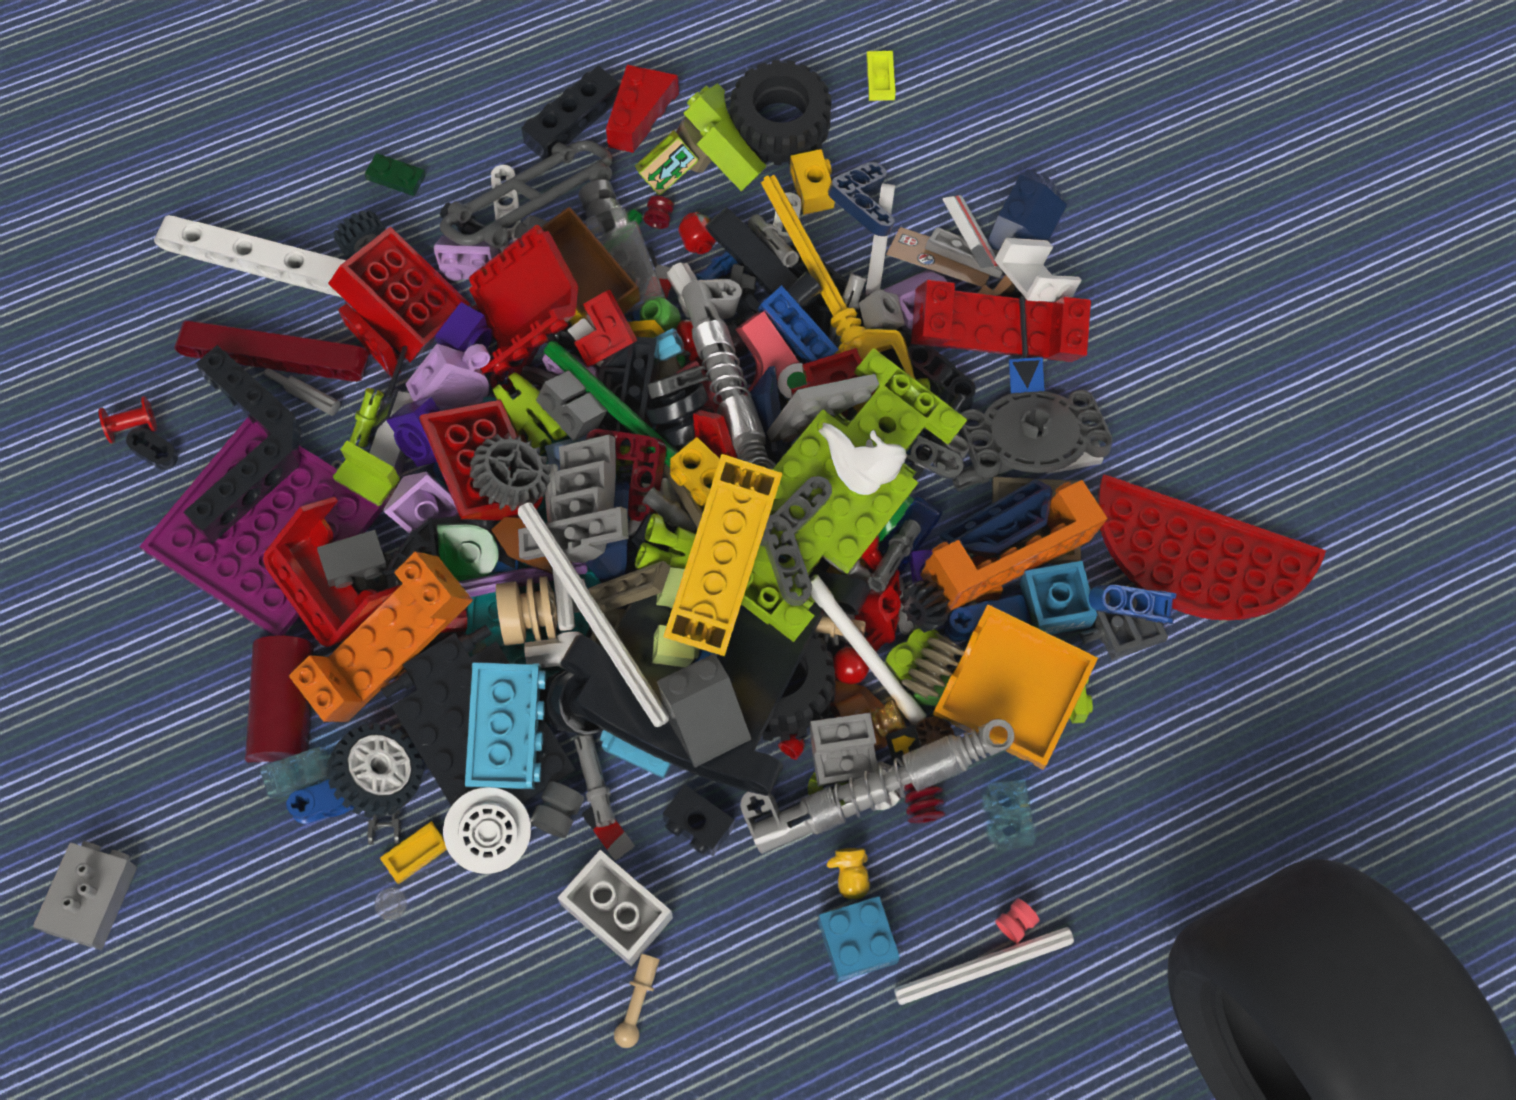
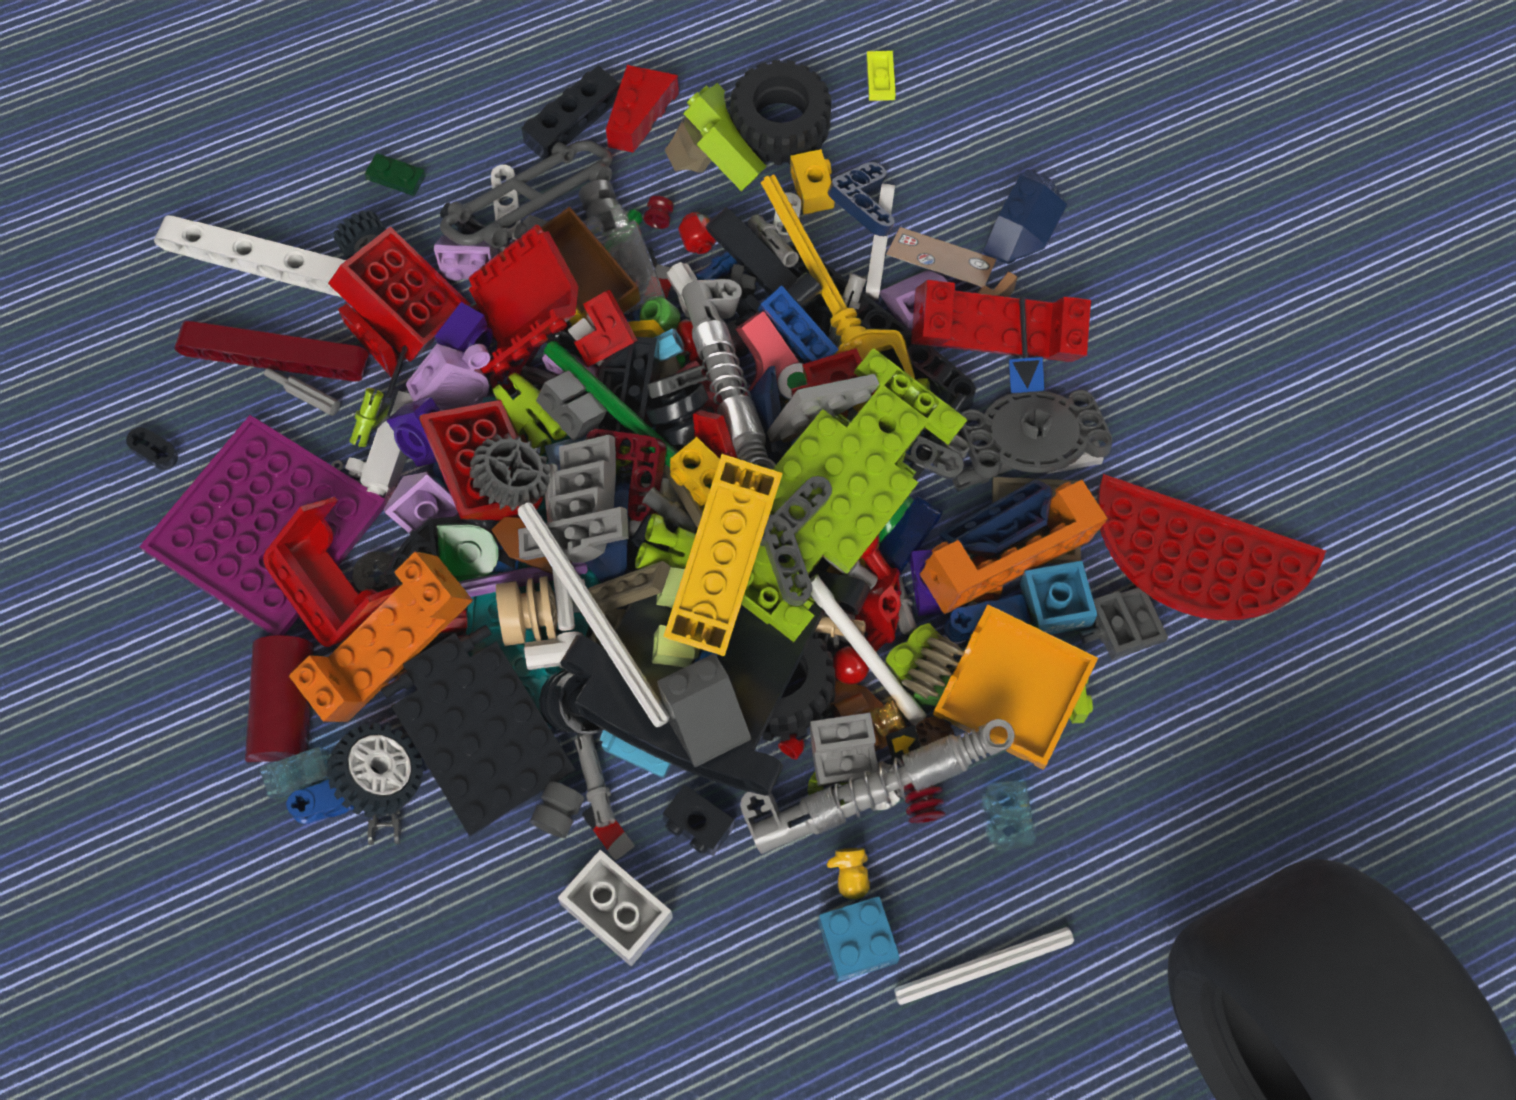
light grey piece [33,841,137,951] -> none
red piece [98,396,157,444] -> none
black brick [183,345,302,544] -> none
dark grey piece [317,530,387,588] -> none
lime panel [333,440,400,506] -> none
clear plate [375,888,407,920] -> none
yellow tile [380,821,447,885] -> none
white wheel [443,787,531,874] -> none
medium azure bracket [465,663,546,789] -> none
tan pin [614,953,660,1048] -> none
panel [635,130,698,195] -> none
white piece [819,423,907,495] -> none
light grey brick [859,289,905,330] -> none
dark grey pin [868,520,921,592] -> none
black gear [900,579,951,633] -> none
light grey tile [925,227,1004,279] -> none
sticker [943,195,998,269] -> none
white panel [994,238,1082,302] -> none
coral wheel [995,898,1040,944] -> none
blue piece [1089,585,1177,624] -> none

